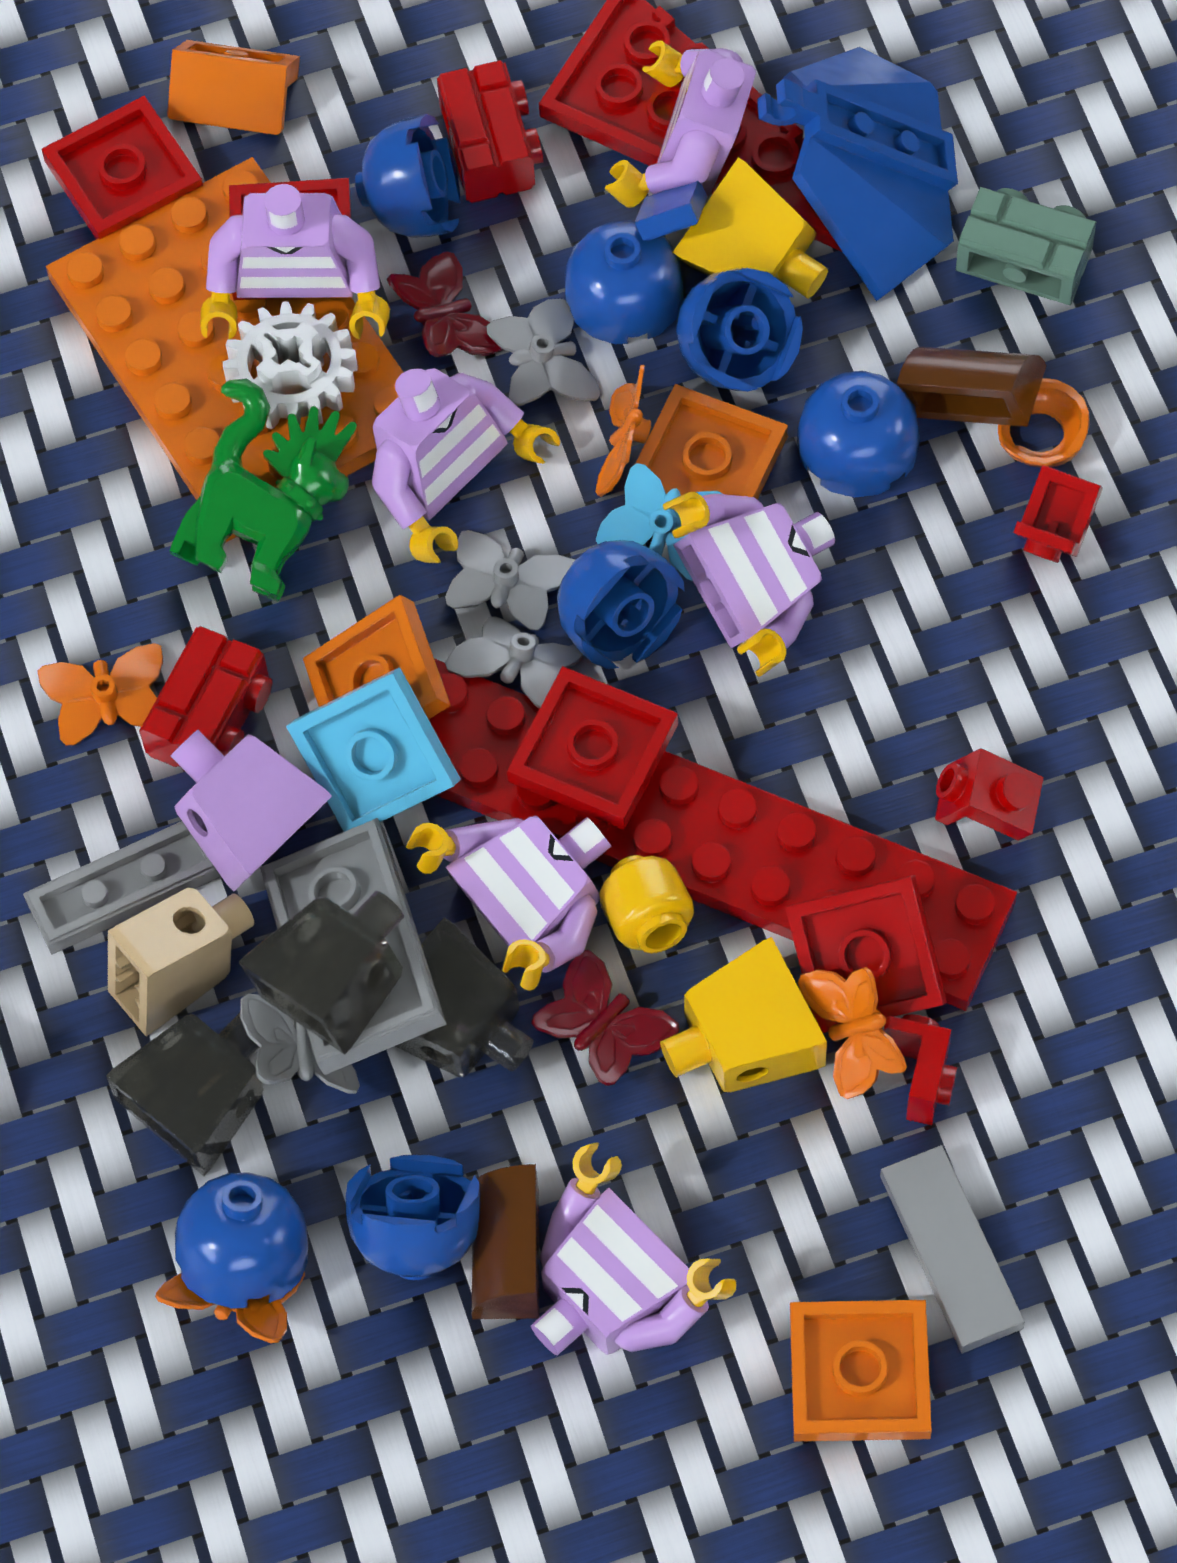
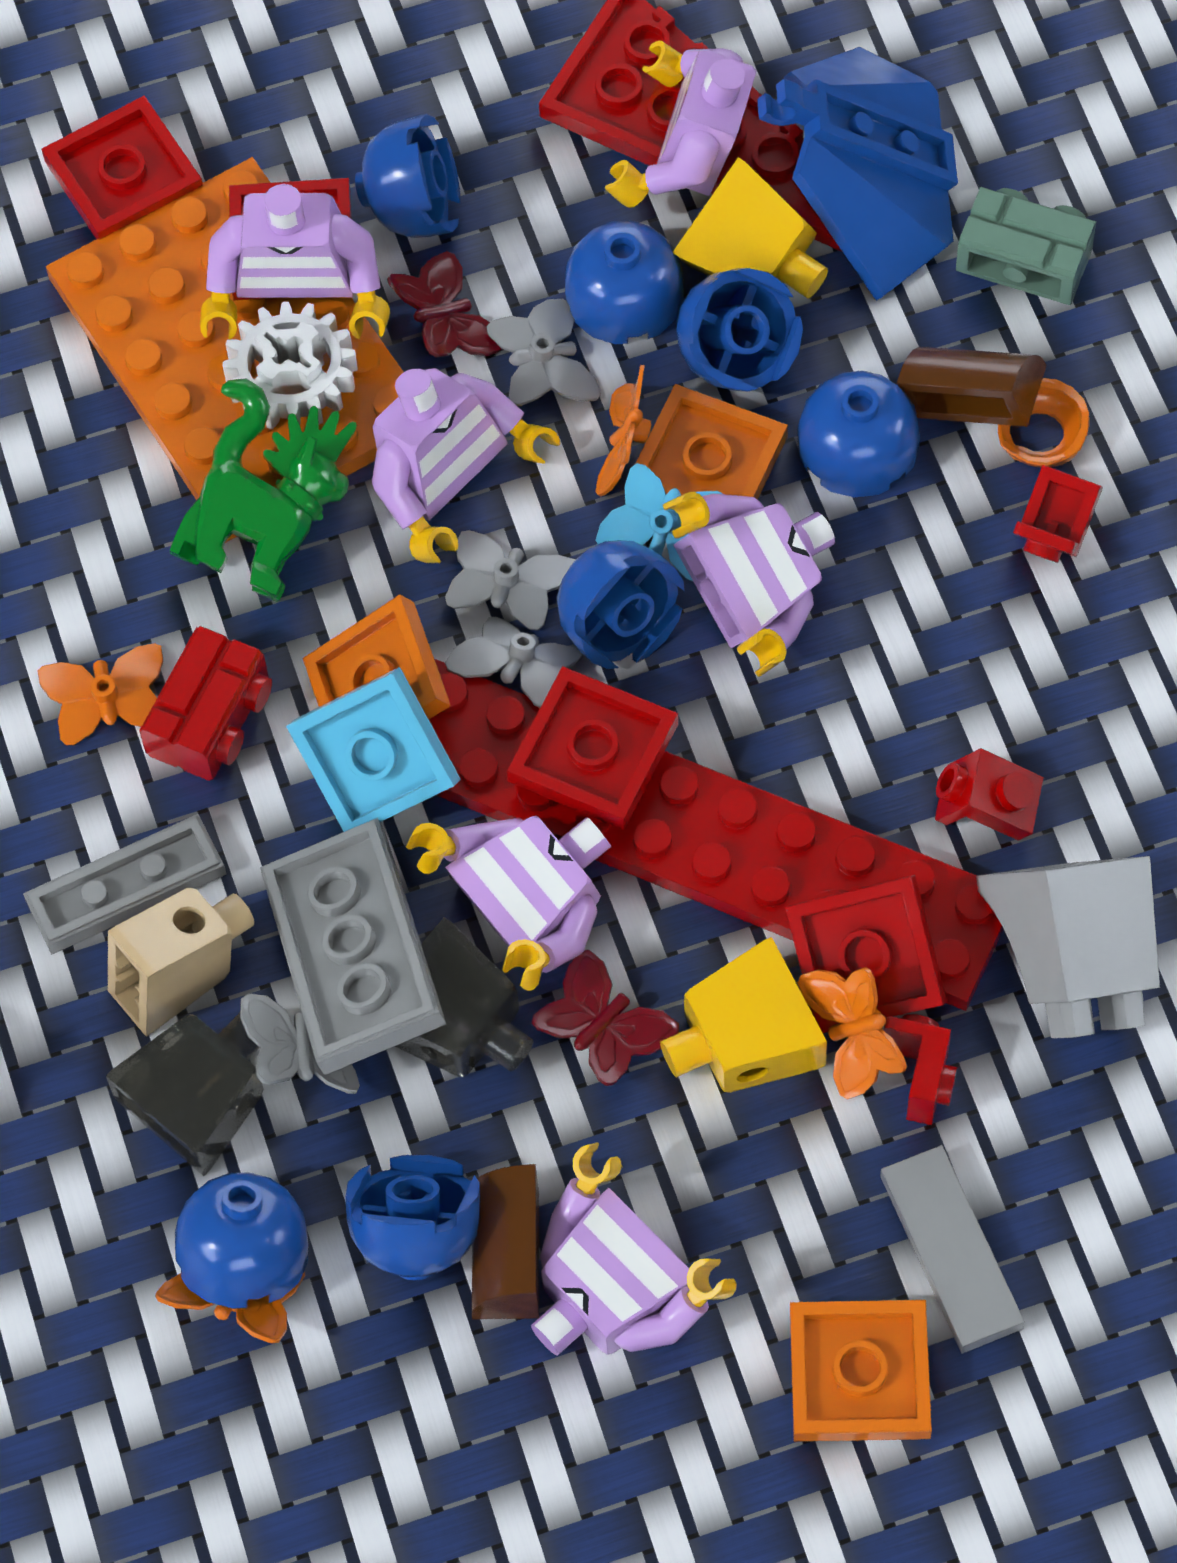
orange panel [167,40,300,135] -> none
lavender torso [171,730,332,892] -> none
clear smoke torso [239,890,404,1055] -> none
red brick [437,60,543,203] -> none
yellow head [599,855,694,953] -> none
blue tile [635,181,708,241] -> none
none -> light grey hips [976,856,1160,1038]

